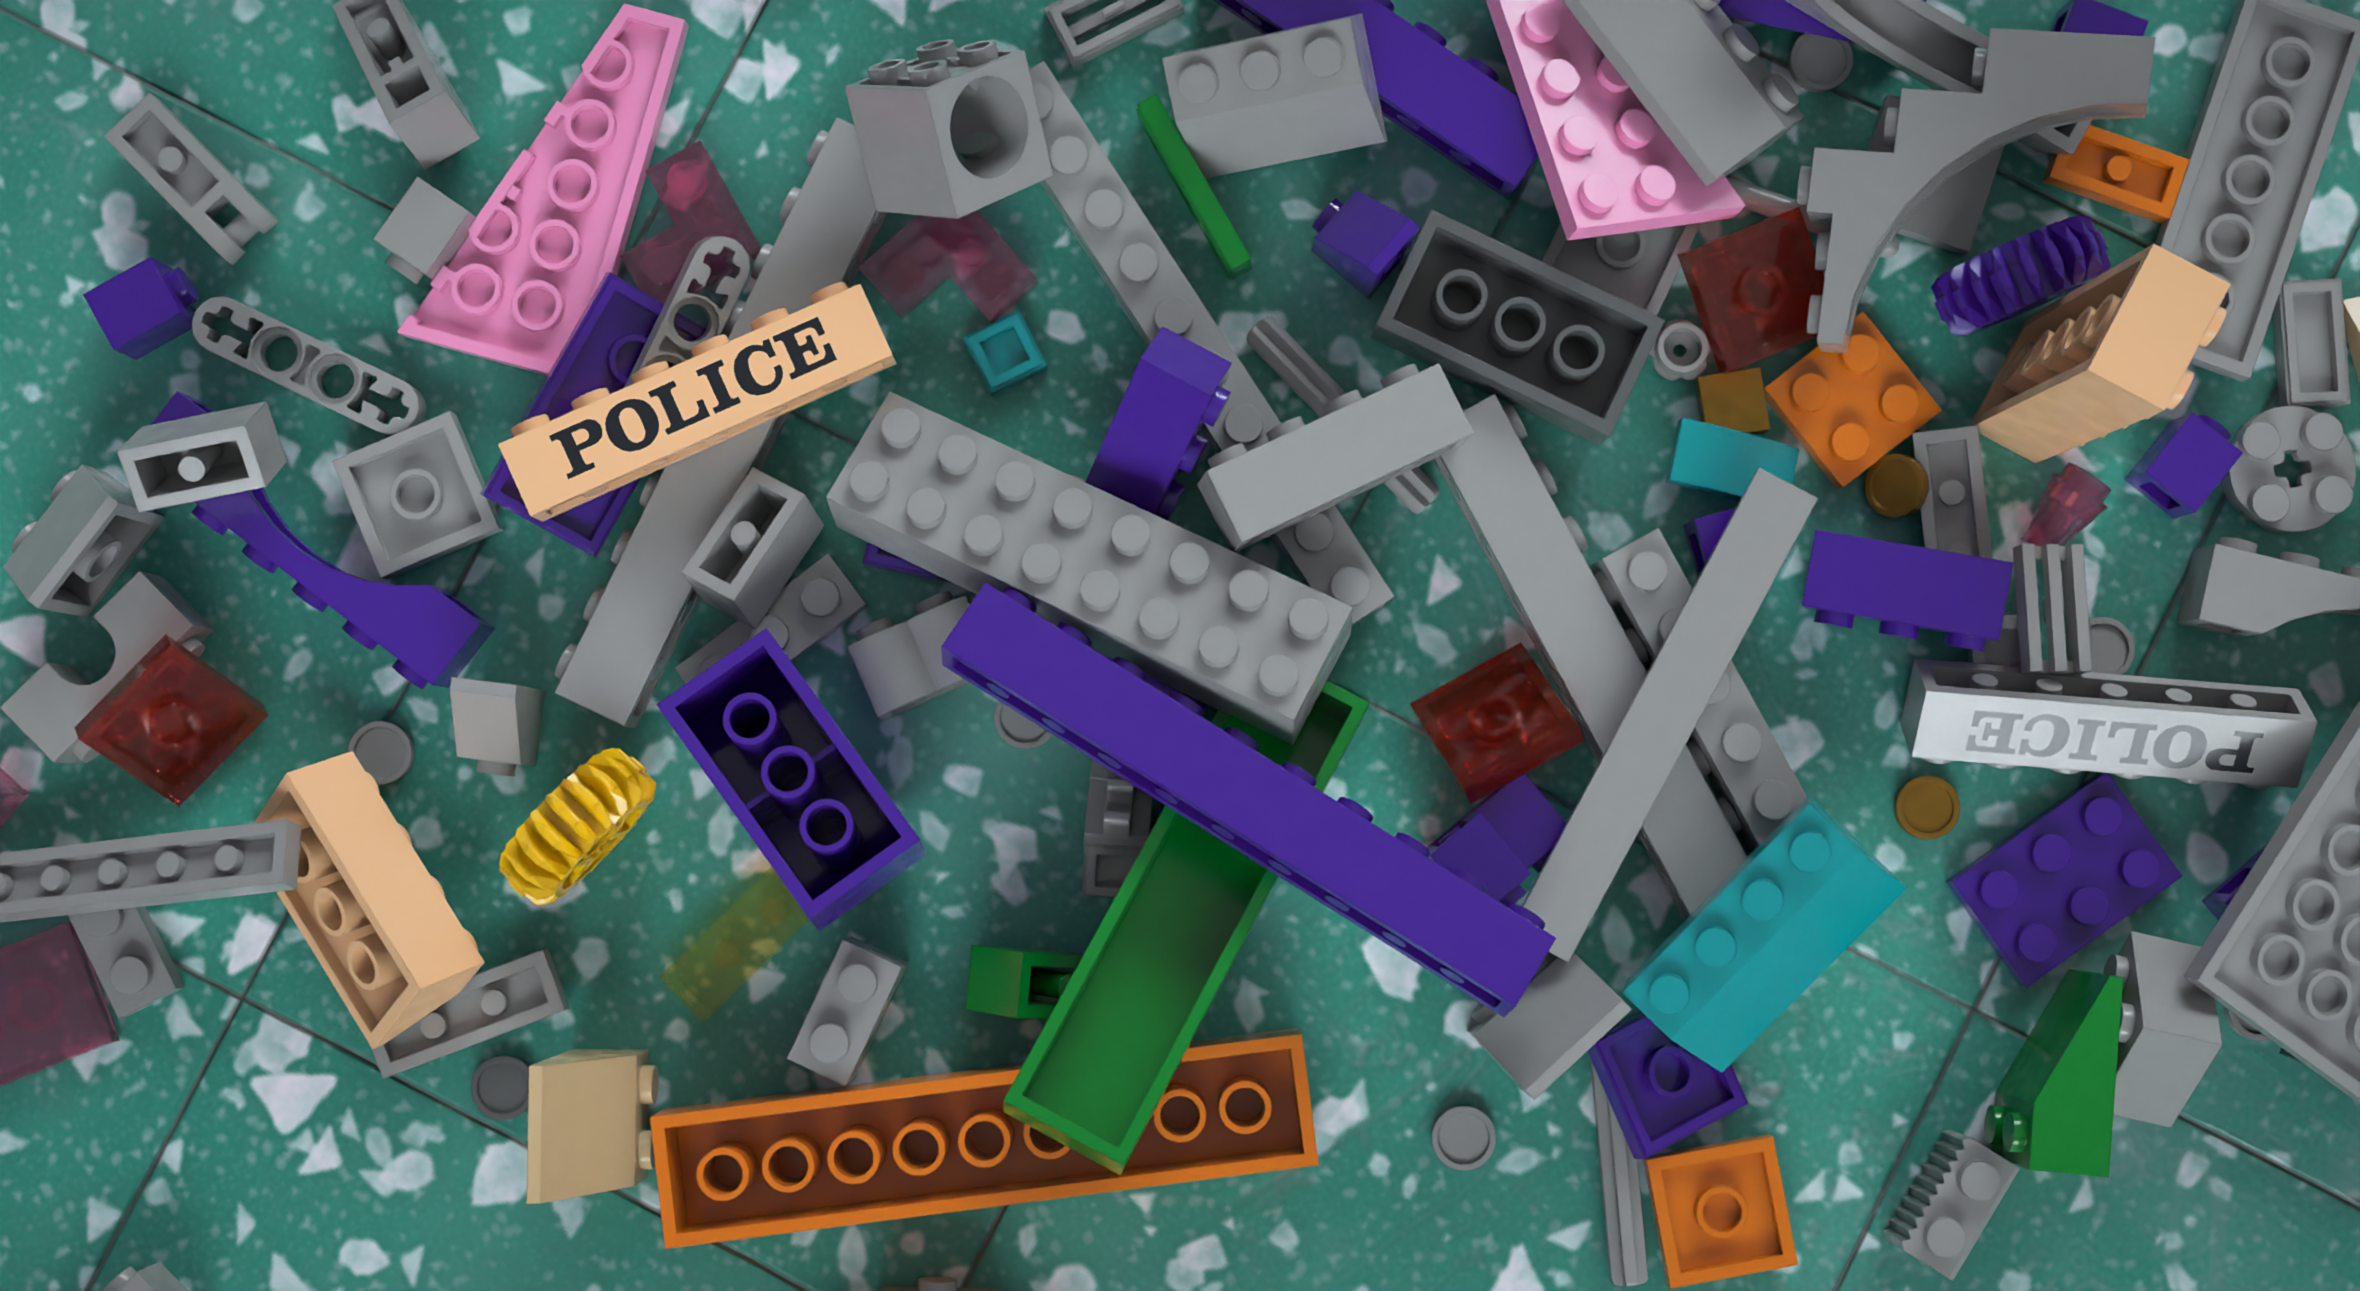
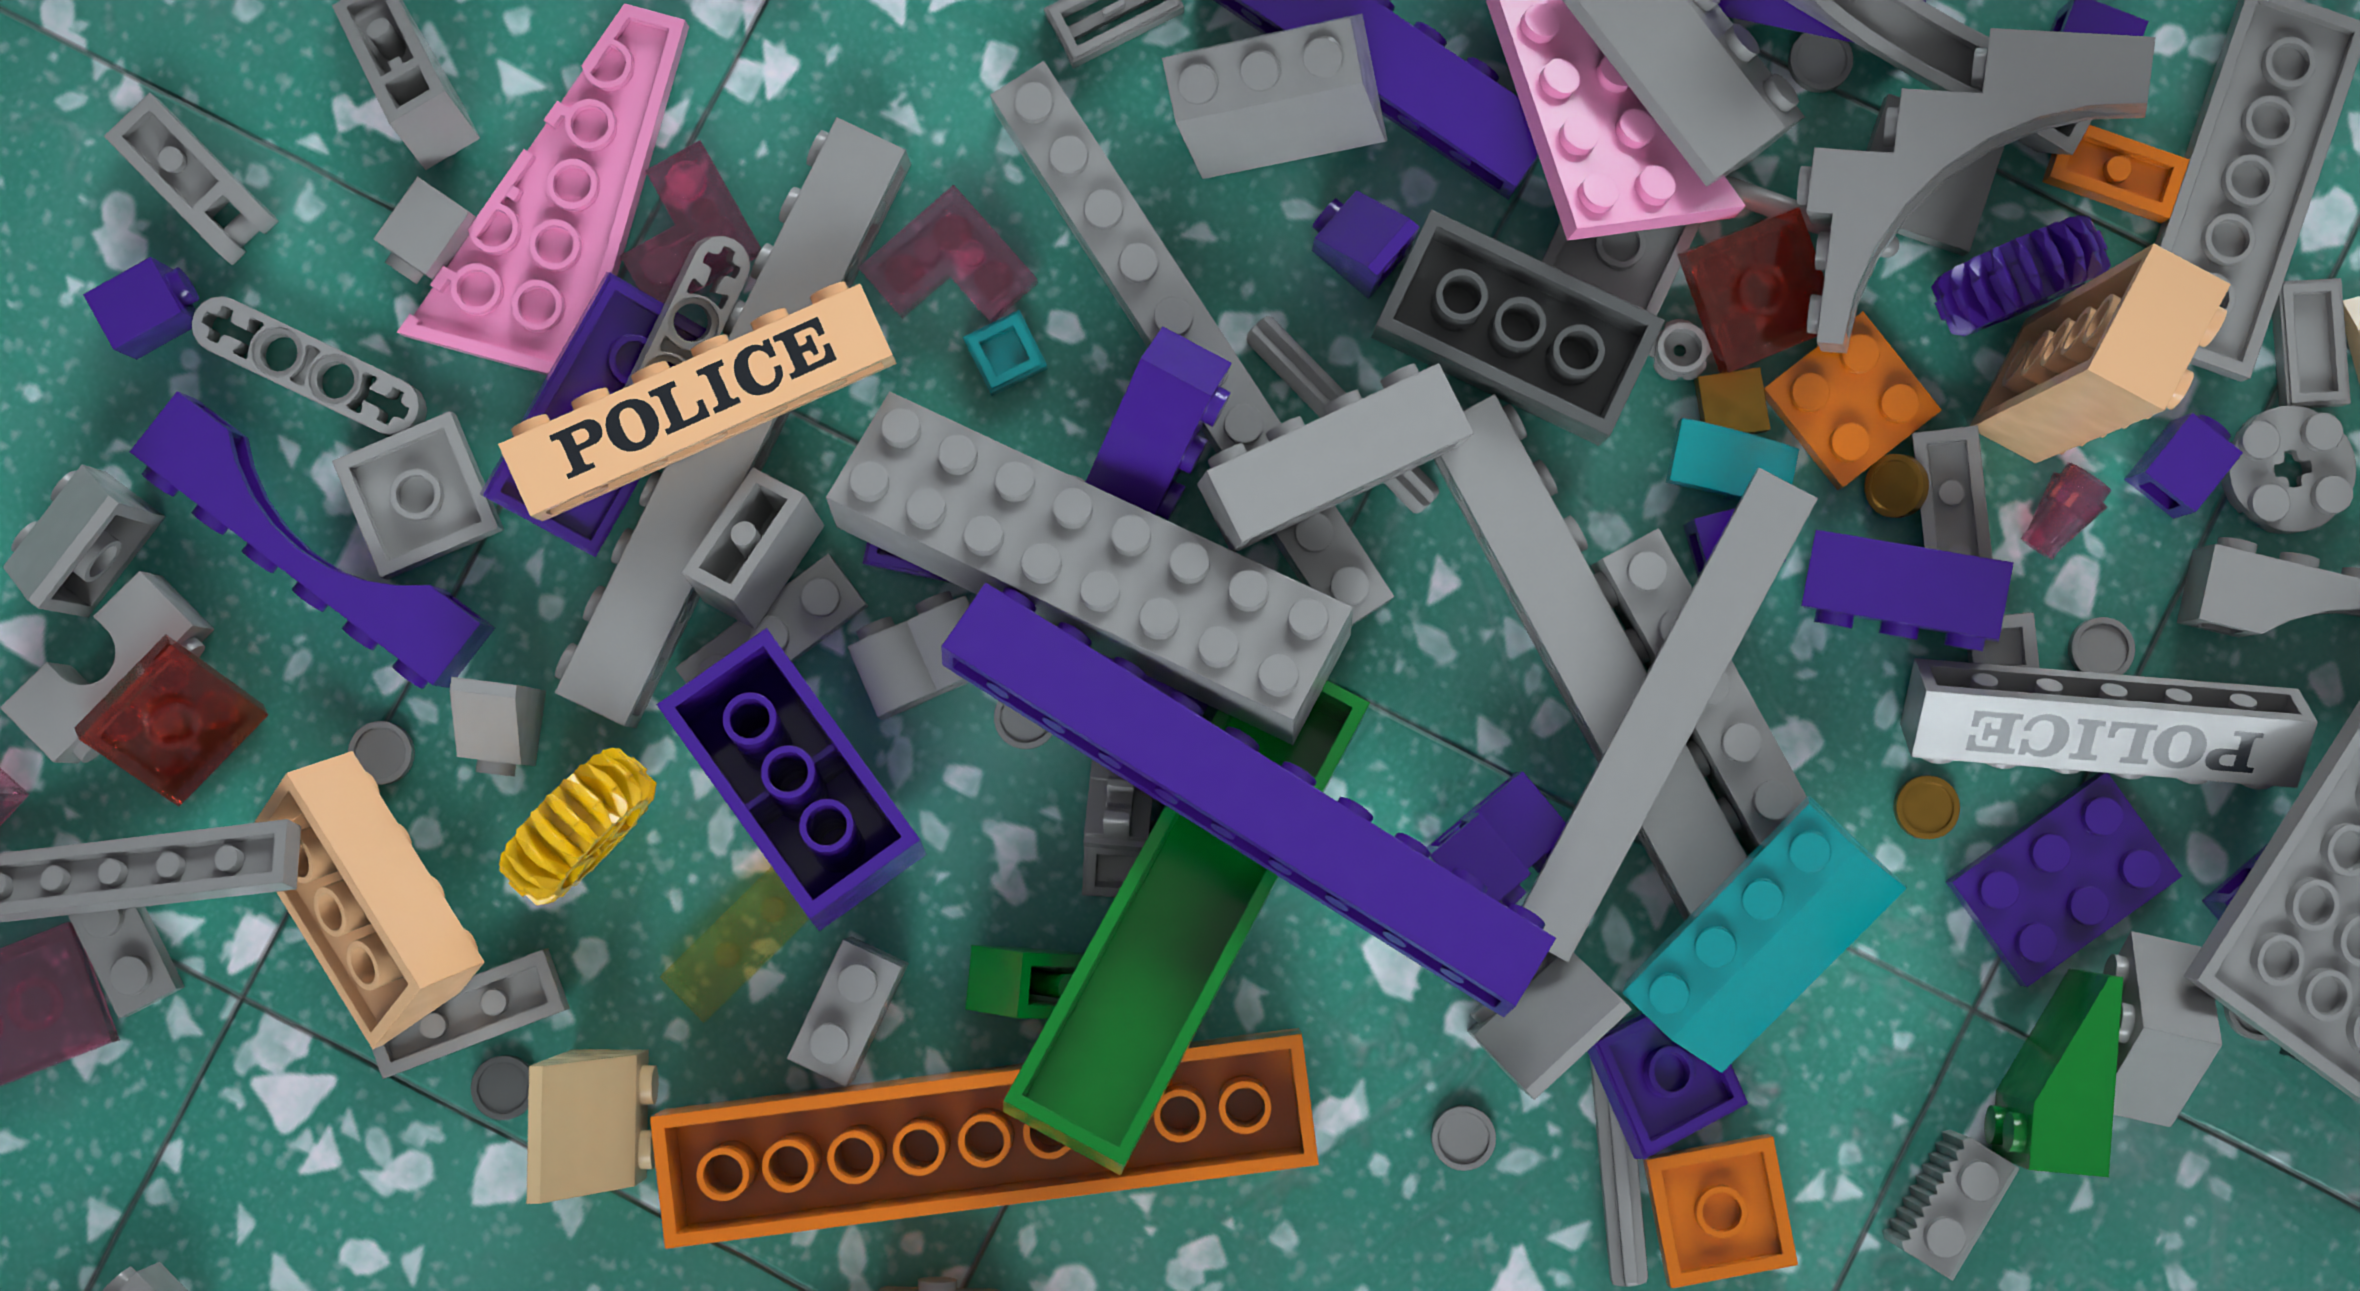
light grey brick [117,401,287,513] -> none
light grey brick [845,39,1054,219] -> none
green tile [1136,93,1252,280] -> none
clear red plate [1410,642,1584,804] -> none
light grey tile [2013,544,2092,675] -> none

